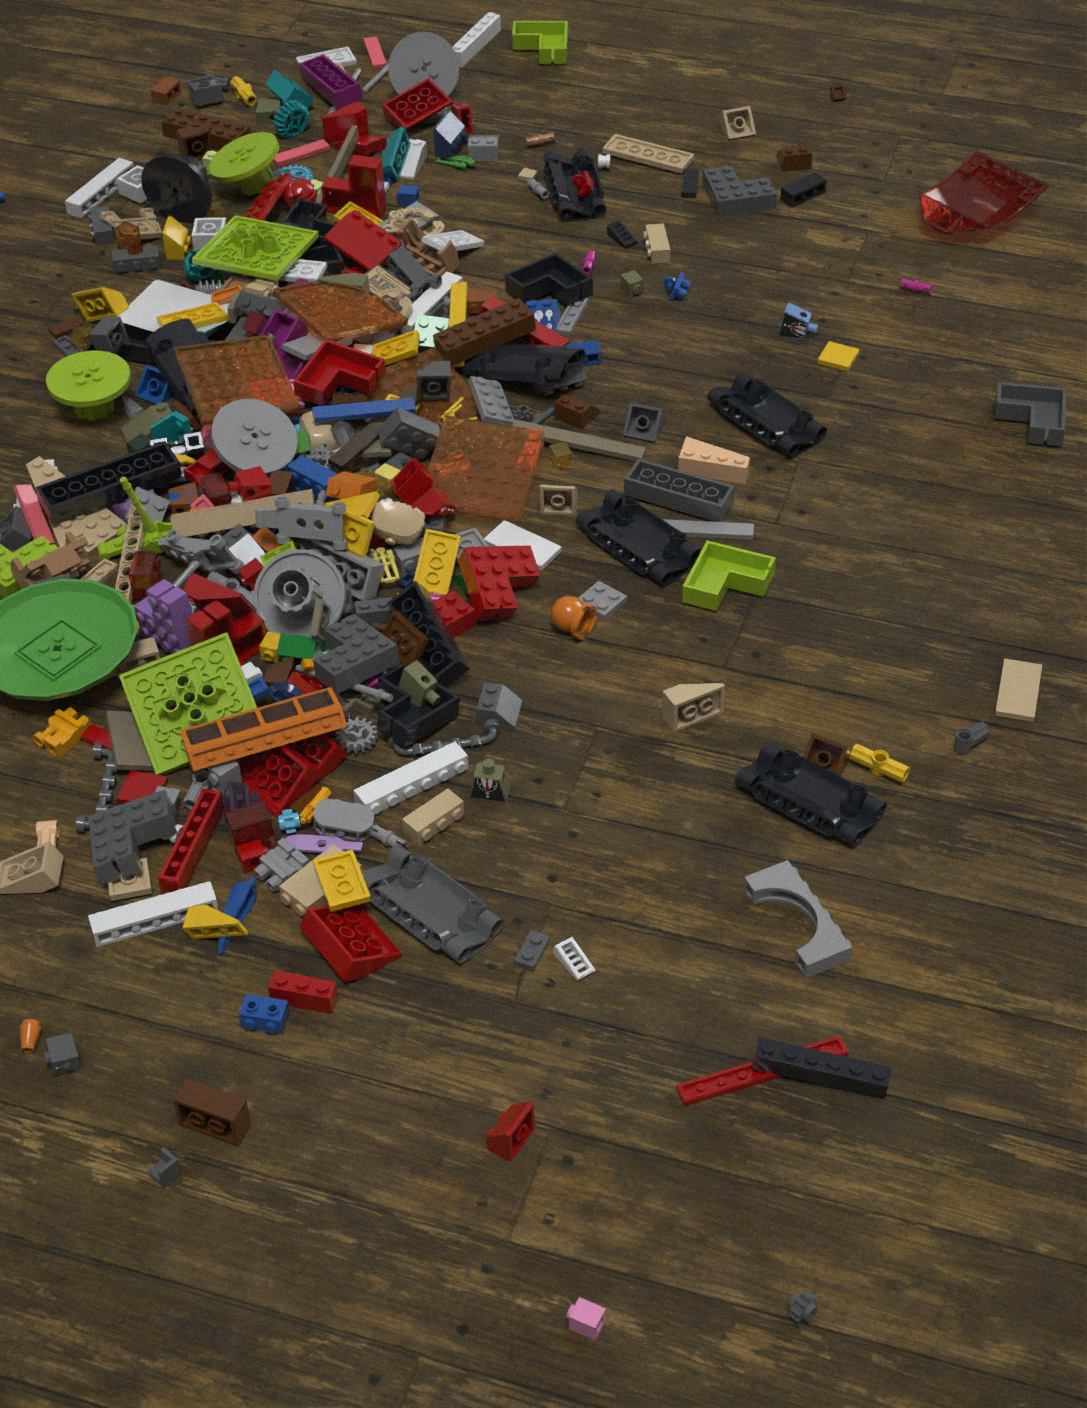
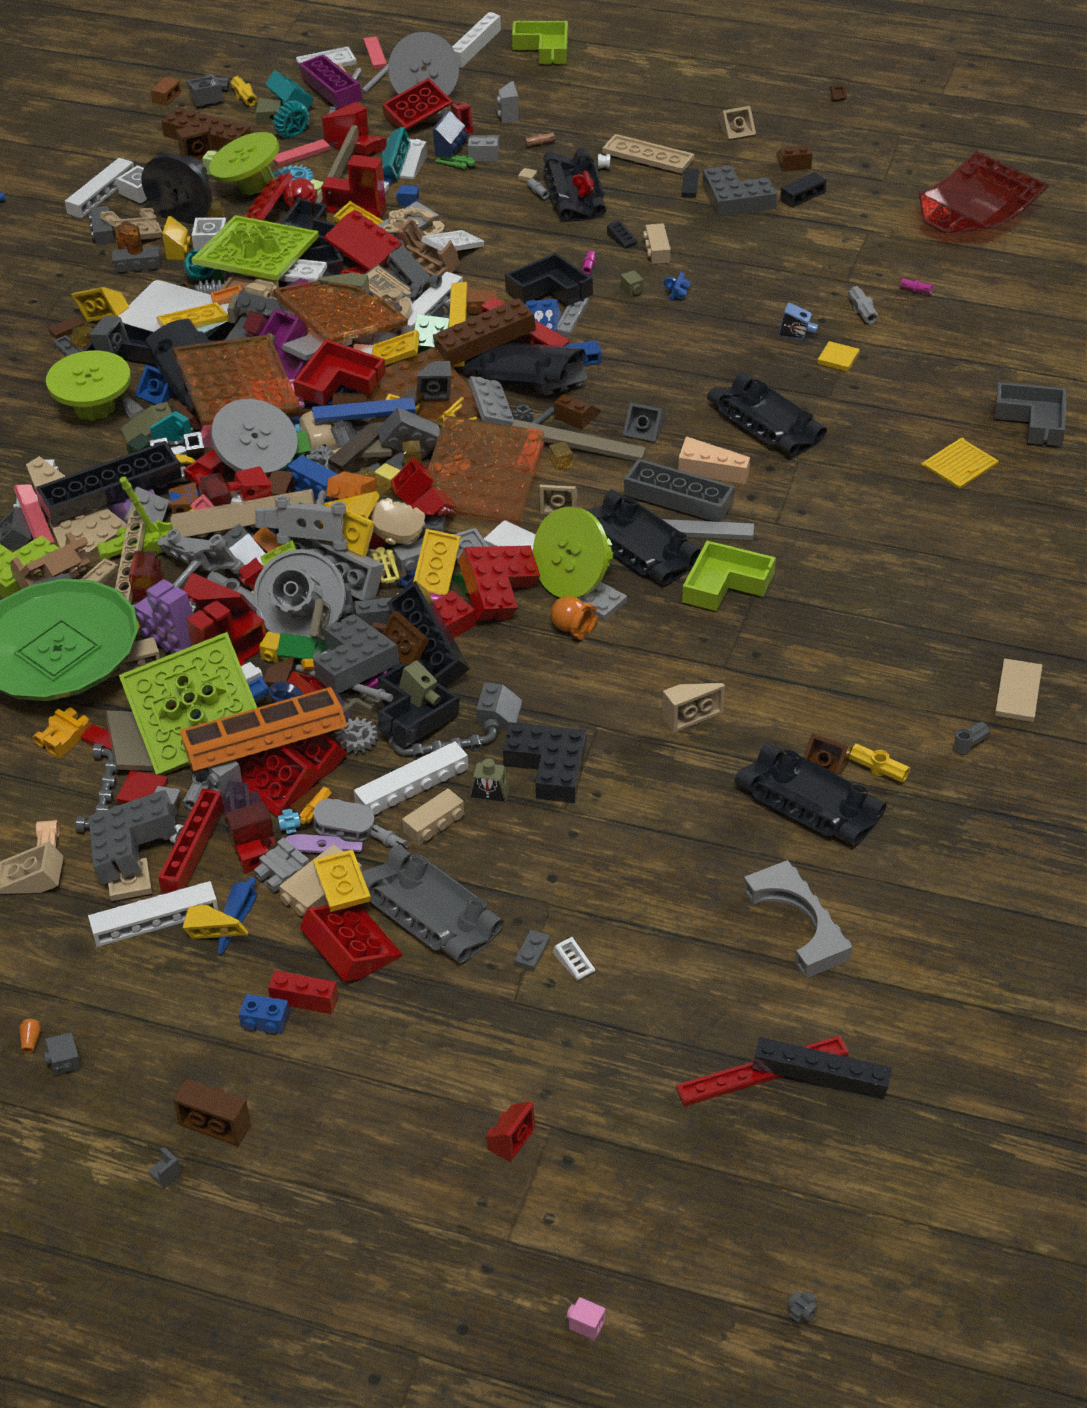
none -> clear yellow brick [402,440,422,466]
none -> light grey slope [497,82,519,123]
none -> black piece [503,722,587,803]
none -> lime piece [533,507,613,598]
none -> light grey piece [848,286,878,325]
none -> yellow piece [921,438,999,489]

